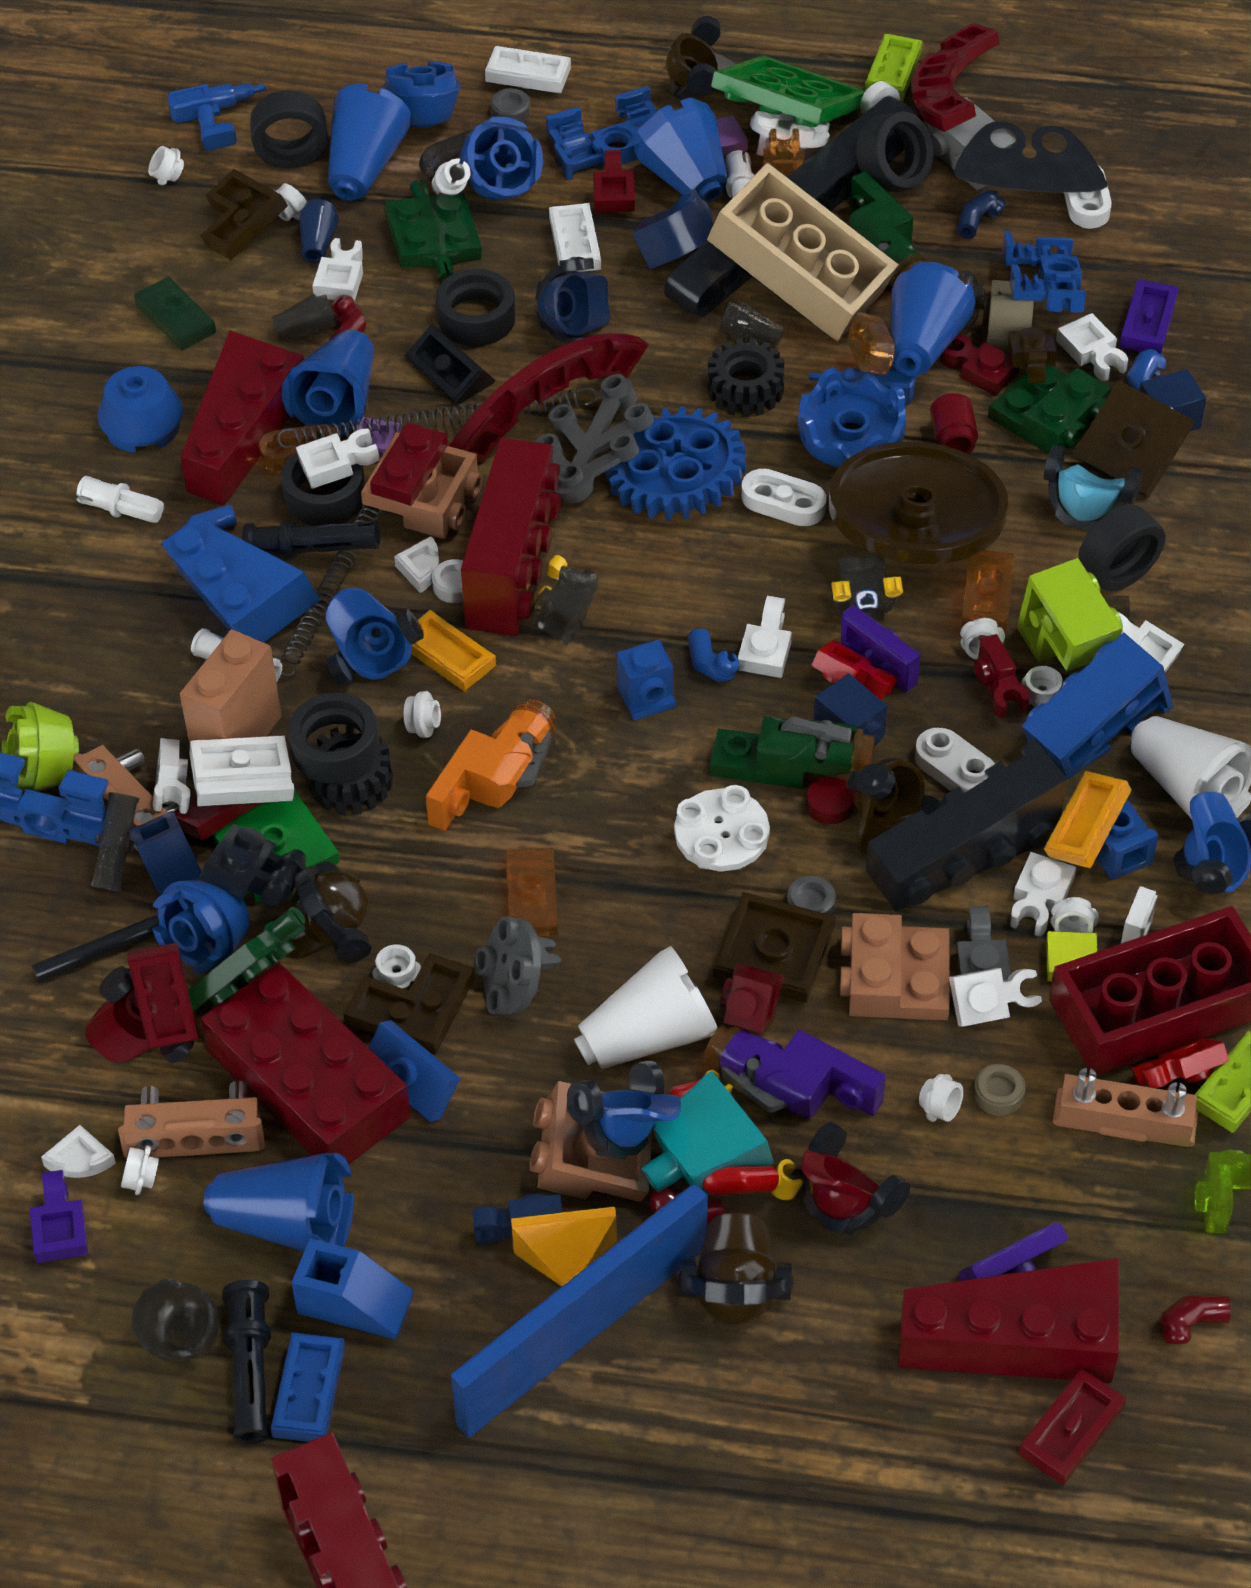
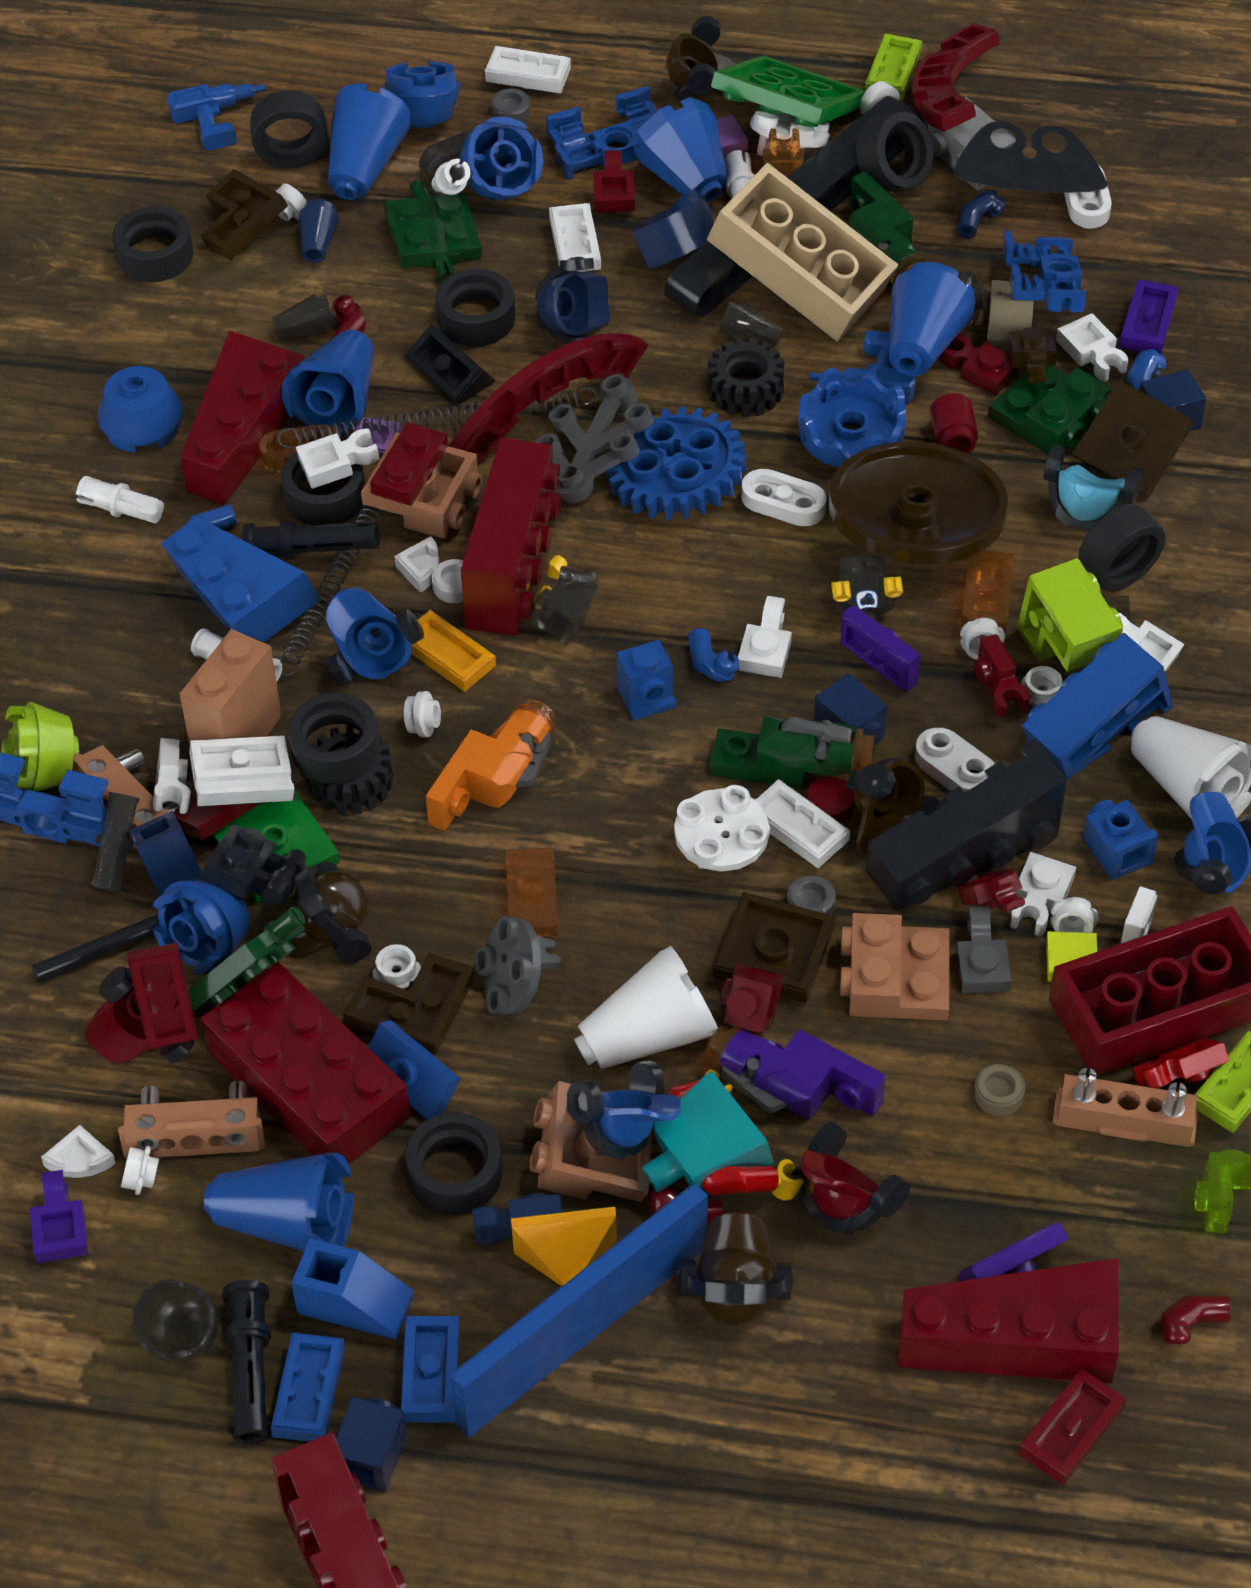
clear green plate [134,276,216,351] -> none
white plate [148,146,184,185] -> none
white plate [312,238,363,302] -> none
red plate [811,640,898,701] -> none
clear orange beam [848,312,895,376] -> none
white plate [919,1074,963,1122] -> none
white plate [949,968,1042,1027] -> none
light orange tile [1044,771,1132,868] -> none
none -> black tyre [112,206,194,282]
none -> dark blue brick [336,1397,407,1492]
none -> blue plate [401,1316,460,1423]
none -> black tyre [404,1112,503,1215]
none -> white plate [756,779,850,868]
none -> dark red plate [957,870,1025,913]

